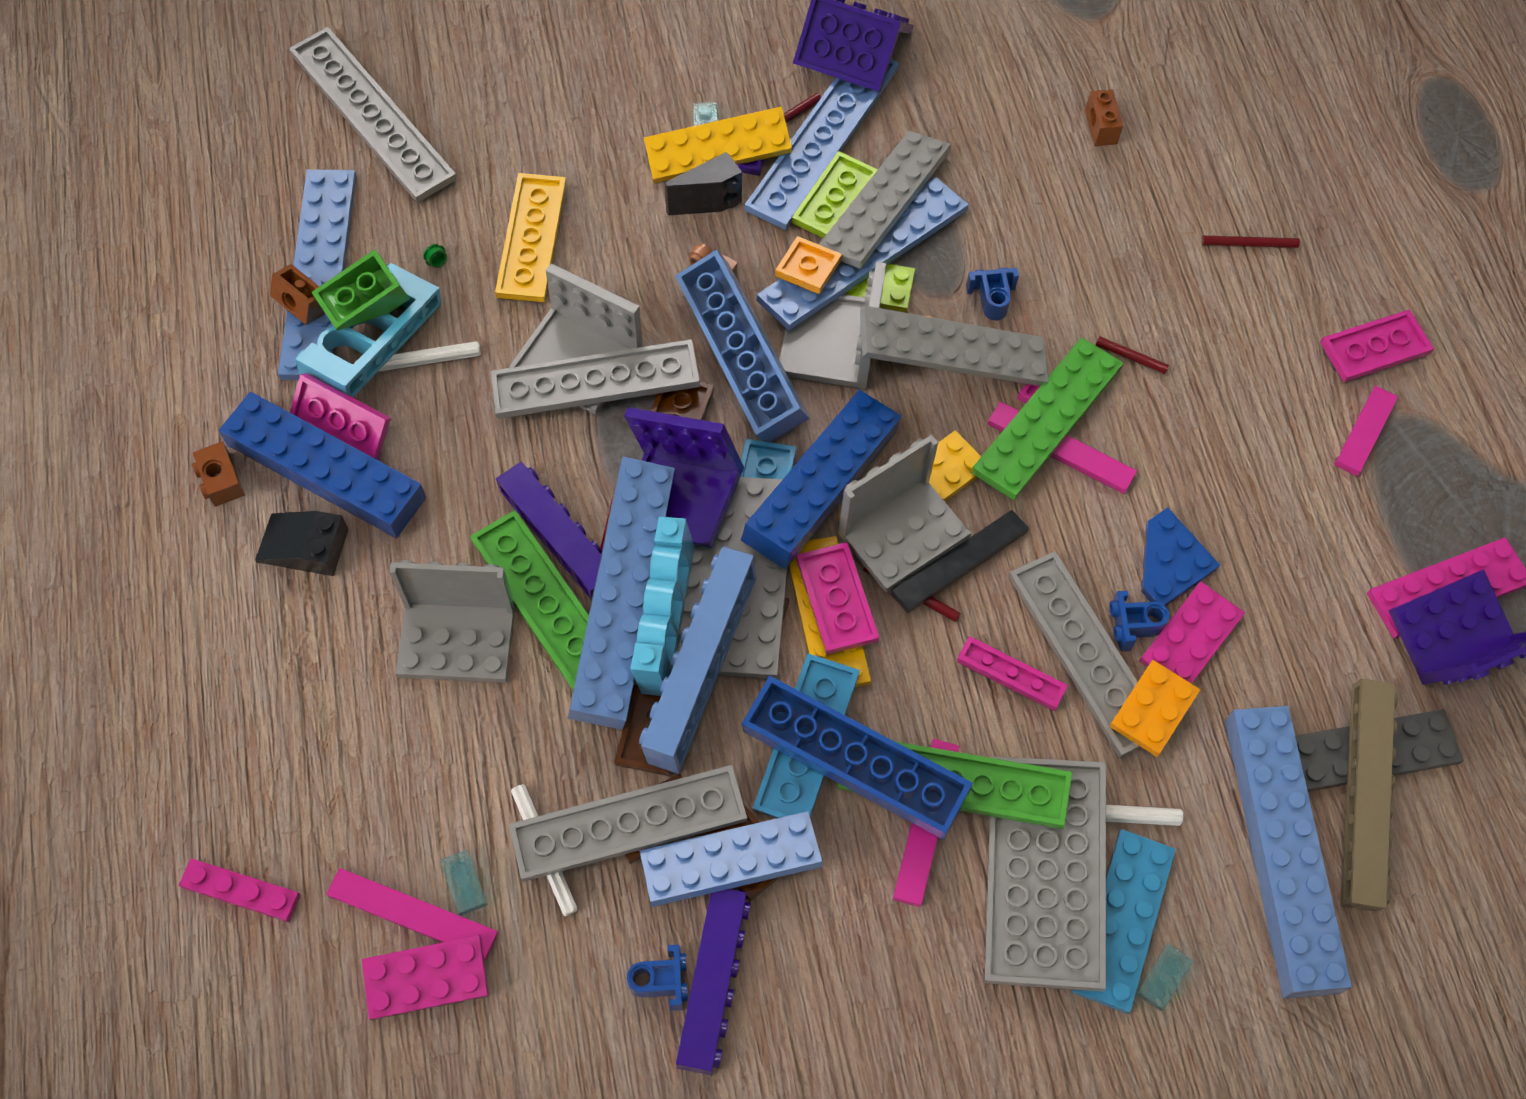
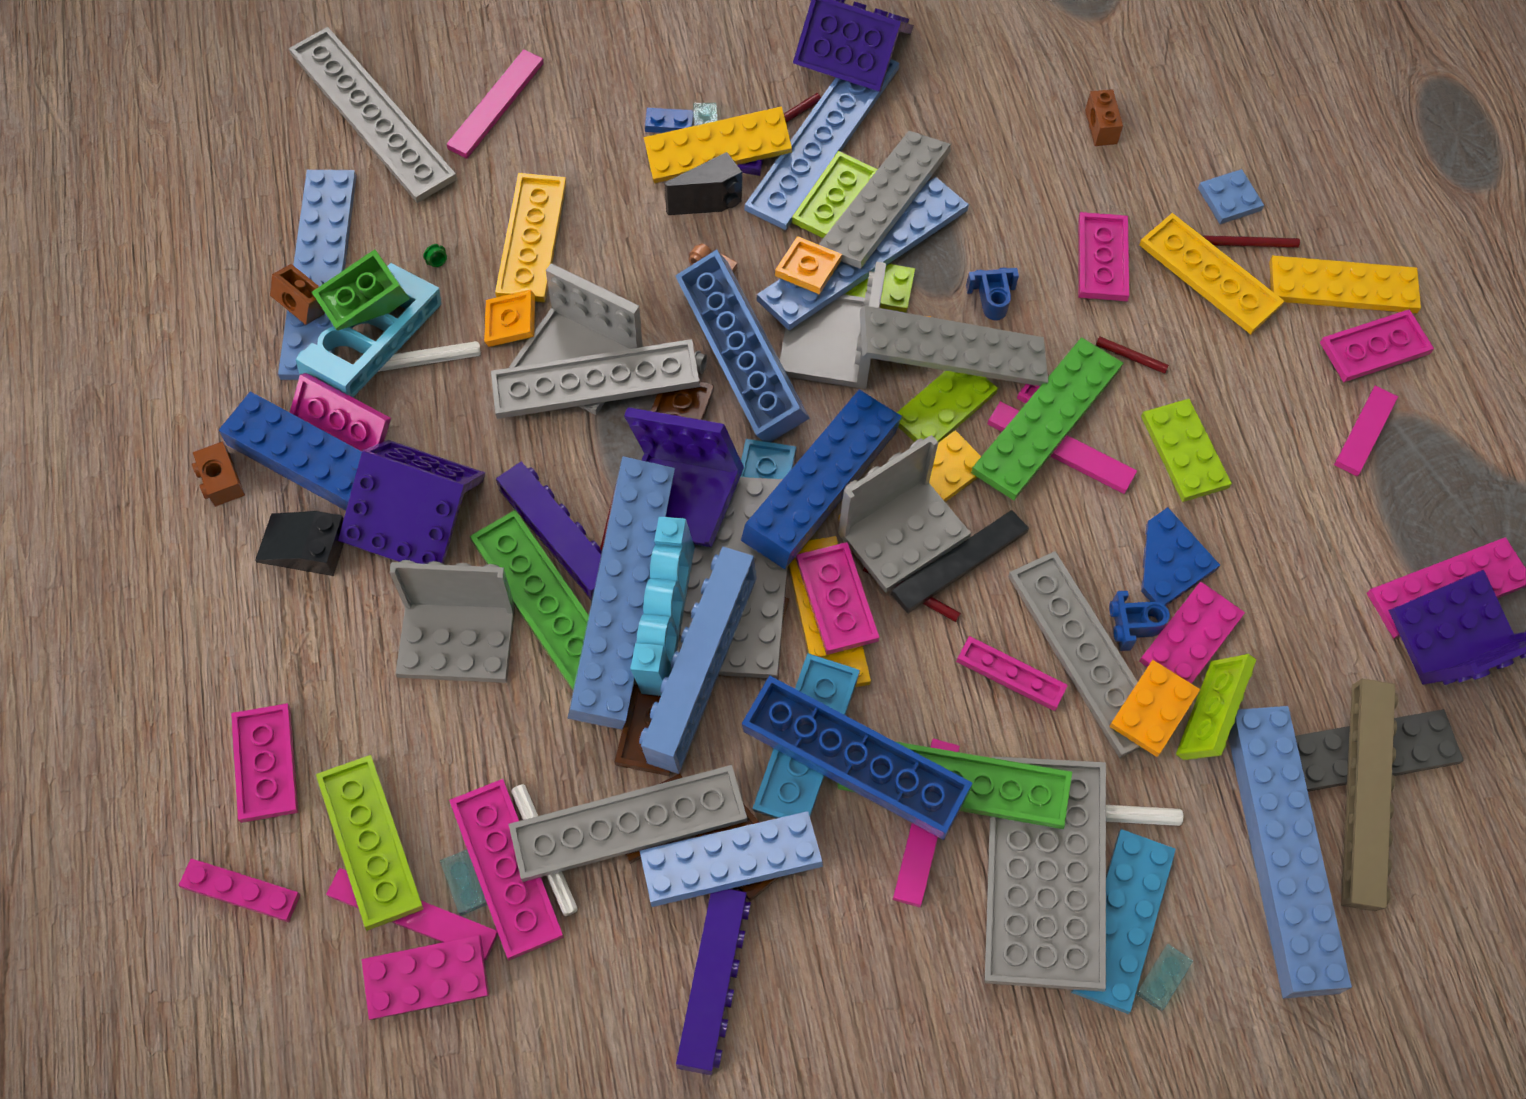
blue pin [627,945,688,1011] -> none
none -> dark pink plate [231,703,299,823]
none -> lime plate [316,755,423,931]
none -> dark purple bracket [338,440,485,564]
none -> tile [446,49,544,159]
none -> dark pink plate [449,779,564,961]
none -> light orange plate [484,290,535,347]
none -> plate [645,108,693,133]
none -> light grey plate [694,350,707,374]
none -> lime plate [896,371,998,442]
none -> dark pink plate [1078,212,1129,301]
none -> yellow plate [1139,213,1284,335]
none -> lime plate [1141,399,1232,502]
none -> lime plate [1176,654,1256,760]
none -> medium blue plate [1198,169,1264,224]
none -> yellow plate [1269,255,1421,314]

